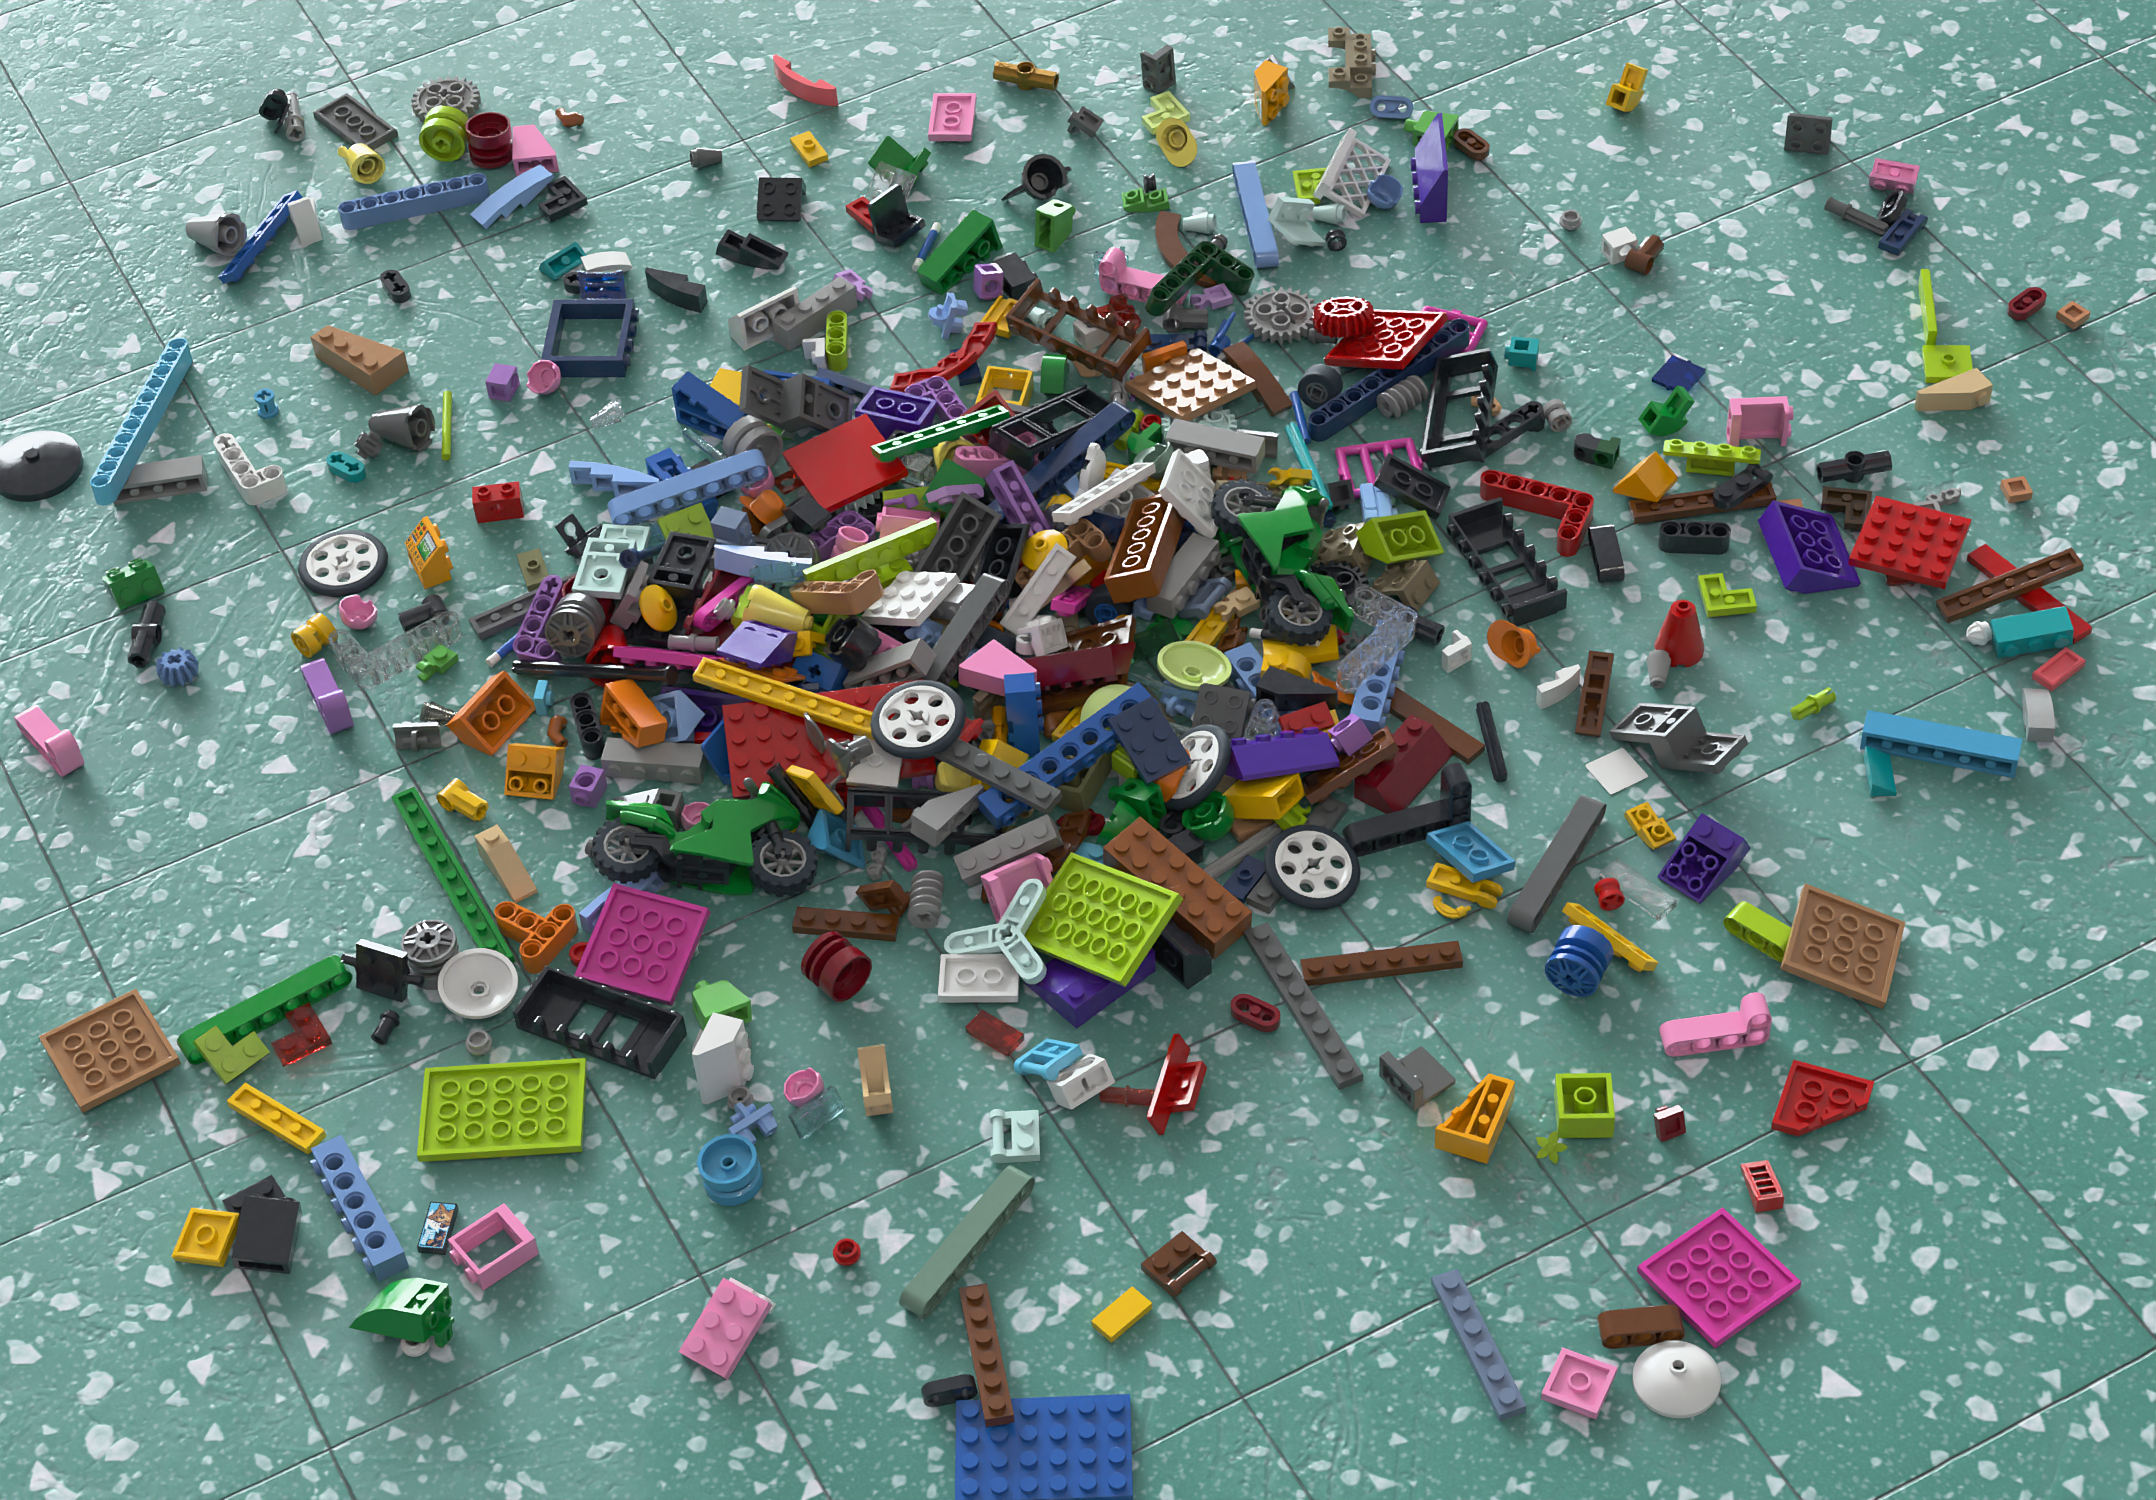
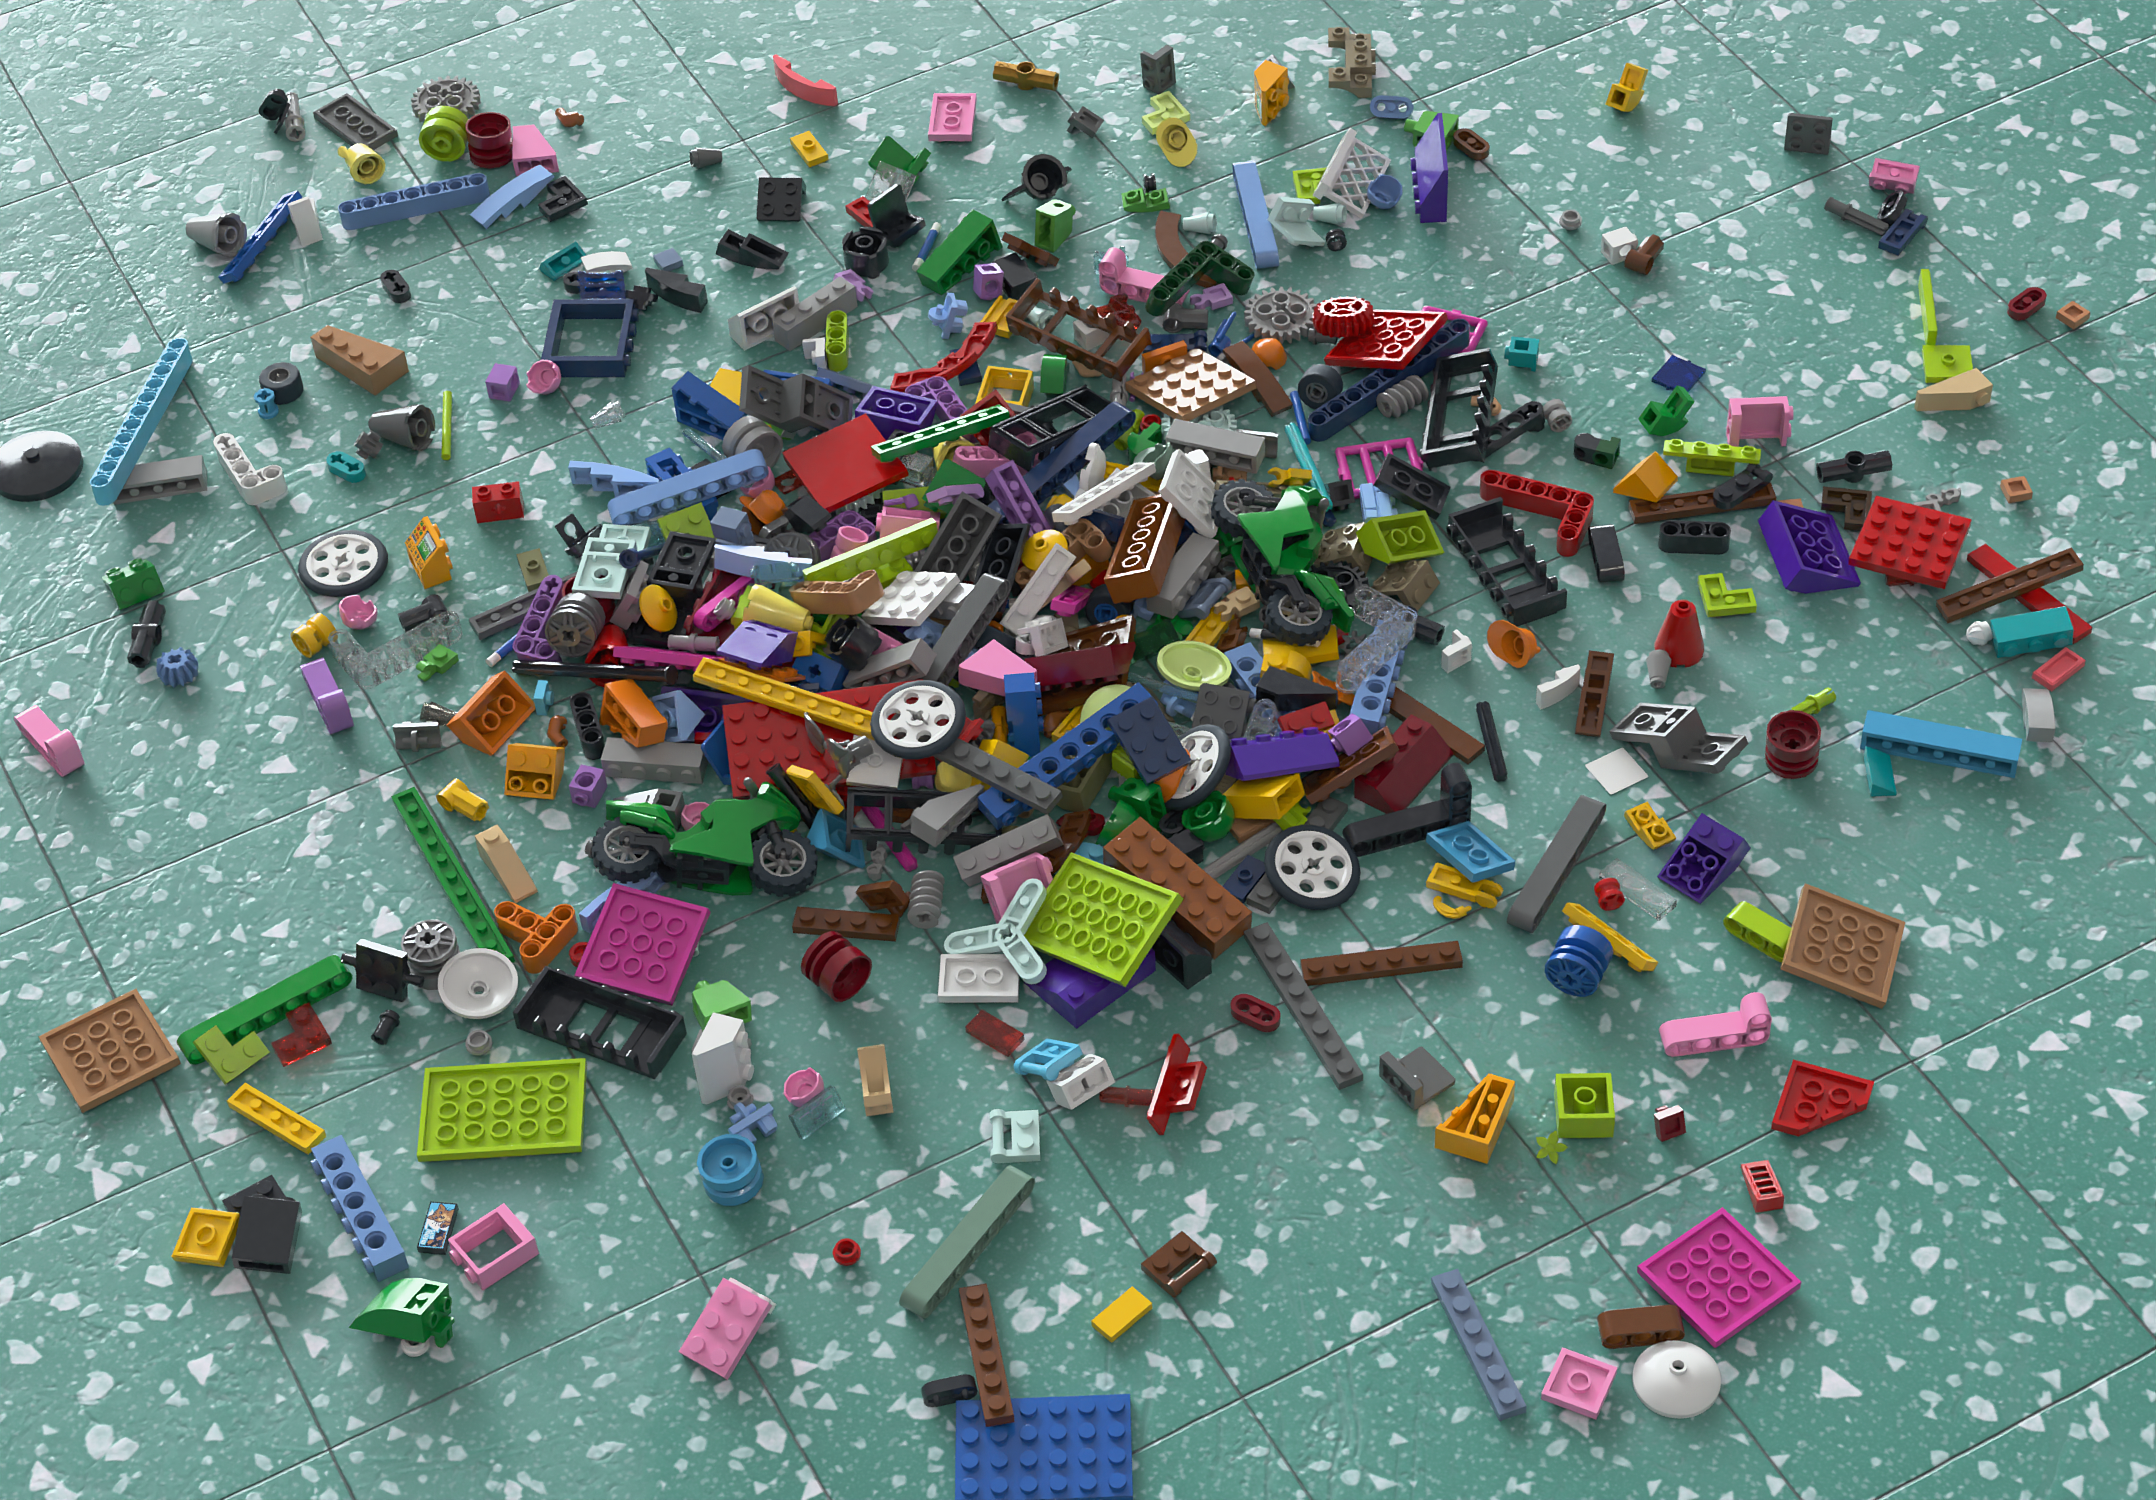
none -> black wheel [259,362,303,405]
none -> black plate [625,285,658,310]
none -> sand blue tile [653,248,683,271]
none -> black brick [842,227,889,279]
none -> reddish brown plate [1001,232,1060,267]
none -> orange hair [1251,338,1287,370]
none -> dark red wheel [1765,710,1821,779]

